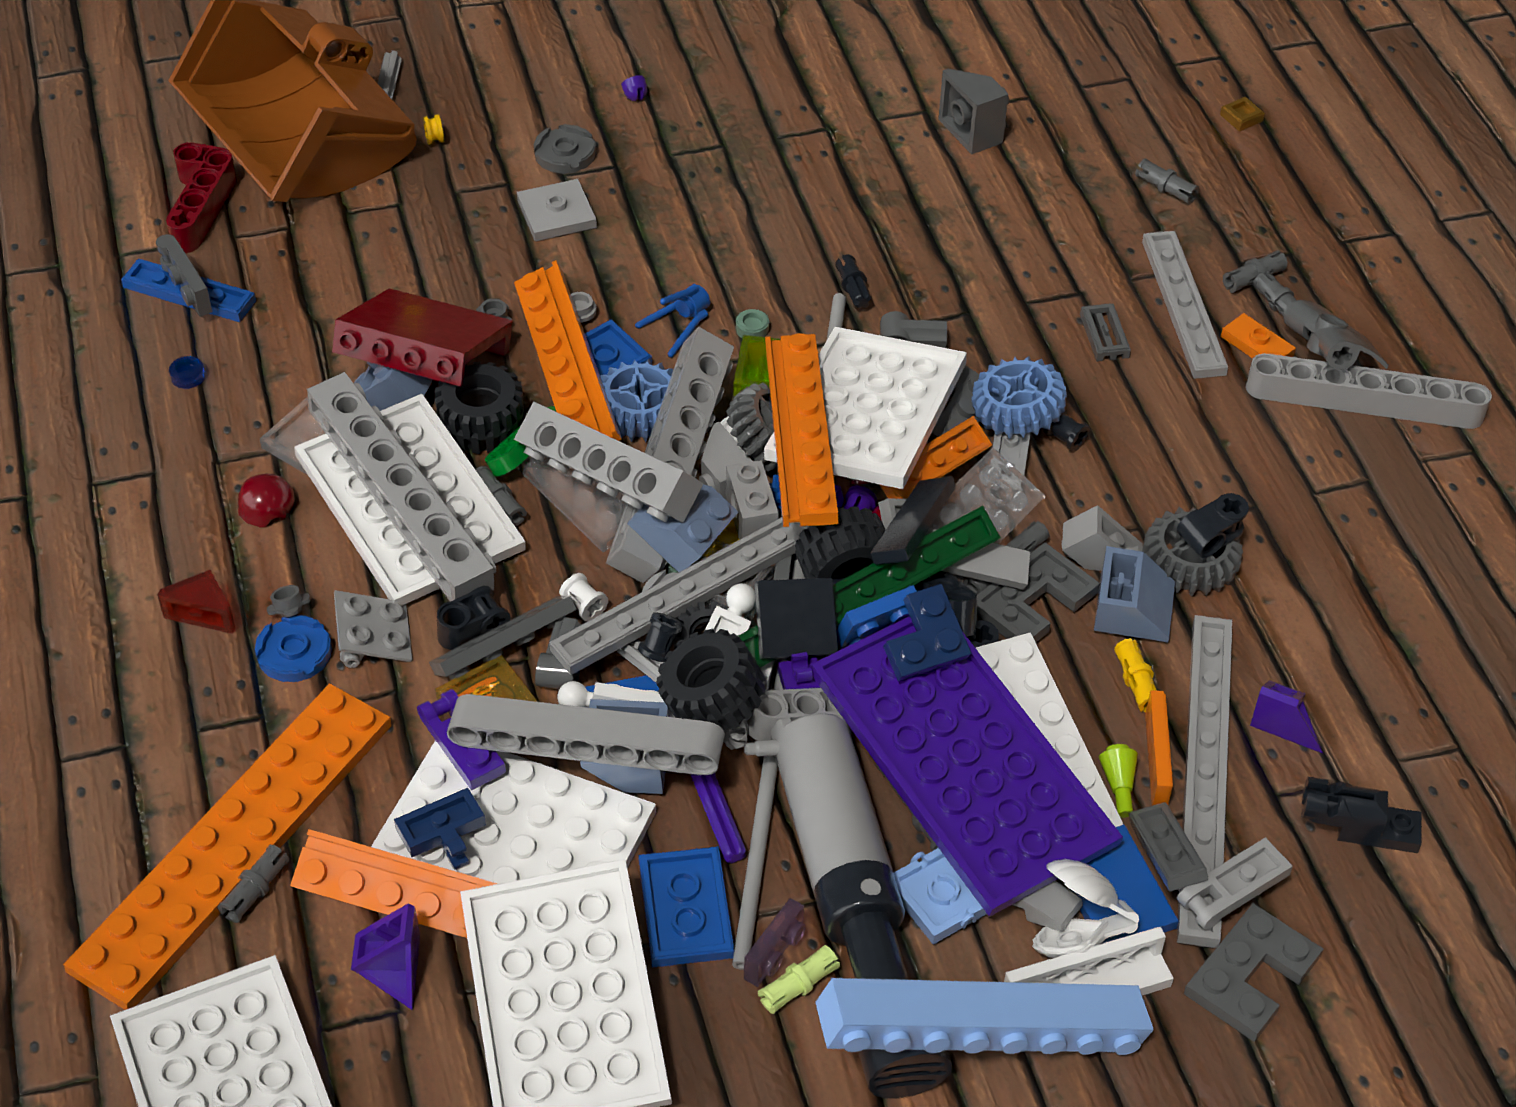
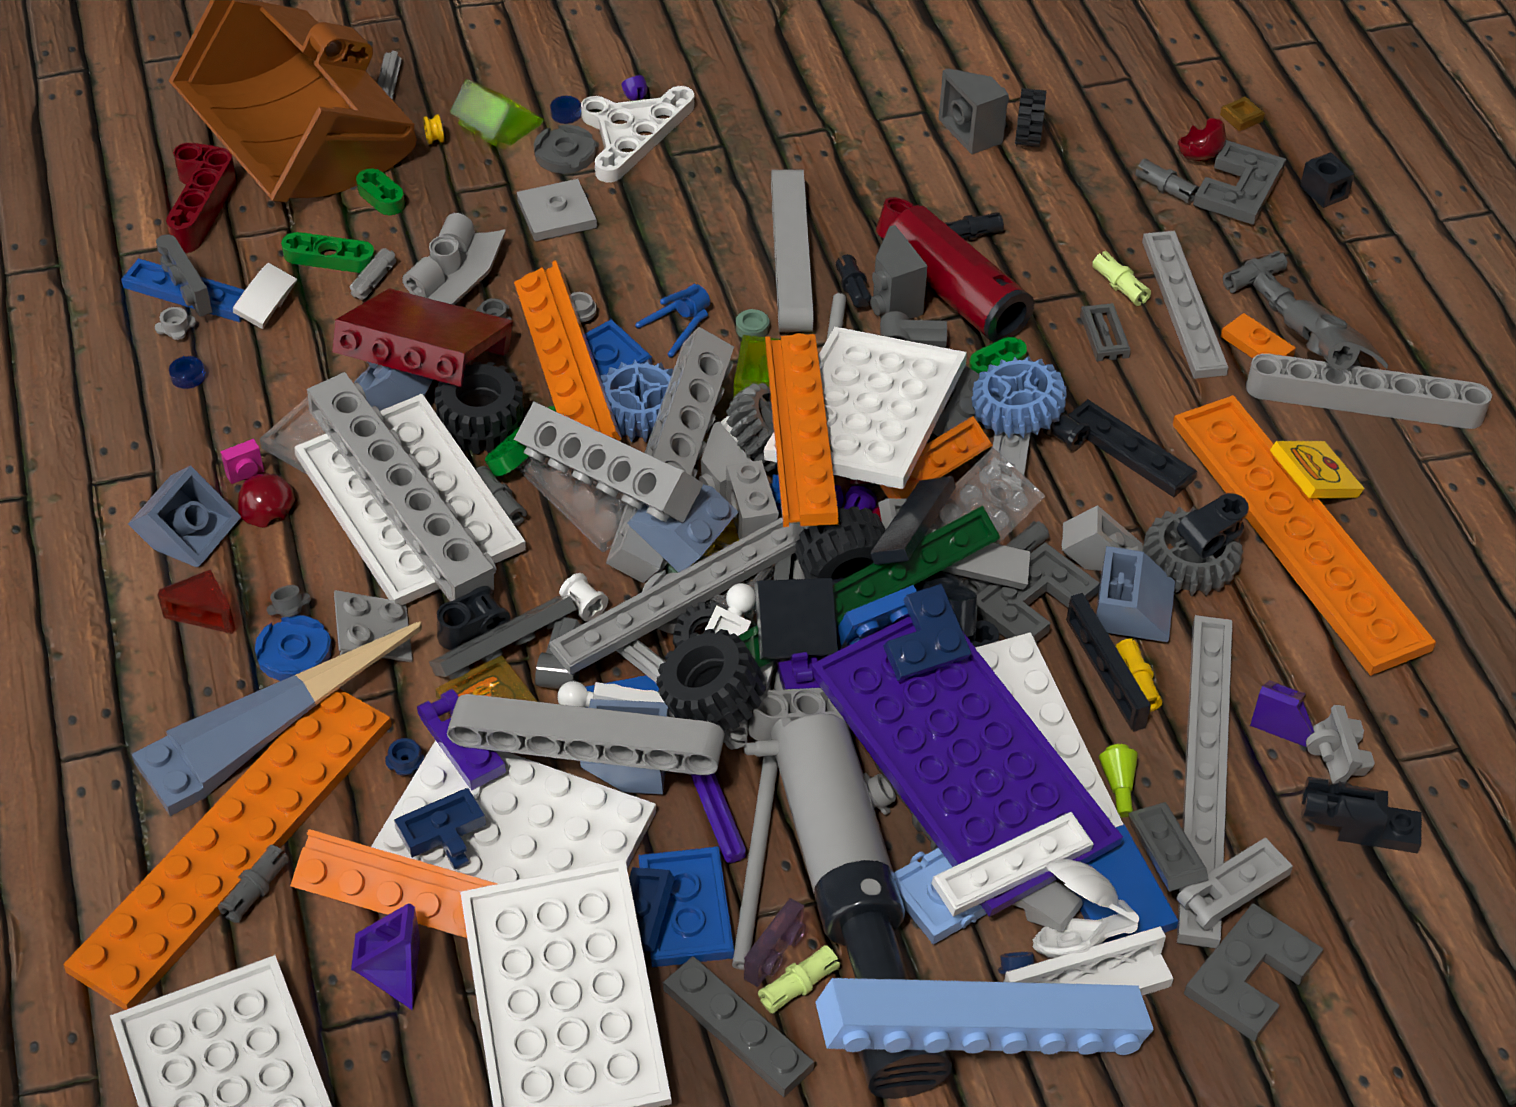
black bush [638,612,683,662] -> none
orange tile [1145,690,1173,806] -> none
none -> sand blue slope [128,465,241,567]
none -> sand blue plate [132,622,422,816]
none -> light grey plate [155,307,196,340]
none -> dark pink plate [220,439,264,485]
none -> white slope [233,263,297,329]
none -> green beam [281,232,375,273]
none -> light grey axle [350,248,396,300]
none -> green beam [356,168,405,216]
none -> dark blue plate [385,738,424,775]
none -> light grey panel [402,213,506,305]
none -> clear neon green slope [450,79,544,146]
none -> clear blue tile [550,95,581,124]
none -> white beam [581,86,694,182]
none -> dark blue plate [629,867,675,952]
none -> dark grey plate [663,956,814,1097]
none -> light grey beam [771,169,813,333]
none -> light grey plate [863,773,896,815]
none -> dark grey slope [870,225,927,319]
none -> dark red piece [876,197,1035,343]
none -> white tile [931,812,1093,917]
none -> black pin [945,212,1004,241]
none -> green beam [969,337,1027,374]
none -> dark blue plate [998,952,1035,974]
none -> black tyre [1015,88,1046,147]
none -> black tile [1066,593,1151,732]
none -> black tile [1068,399,1197,497]
none -> yellowish green pin [1092,251,1151,306]
none -> orange plate [1173,395,1436,676]
none -> dark red hair [1177,118,1226,161]
none -> dark grey plate [1193,140,1286,225]
none -> yellow tile [1270,441,1365,498]
none -> black brick [1300,152,1355,208]
none -> light grey hips [1306,704,1375,784]

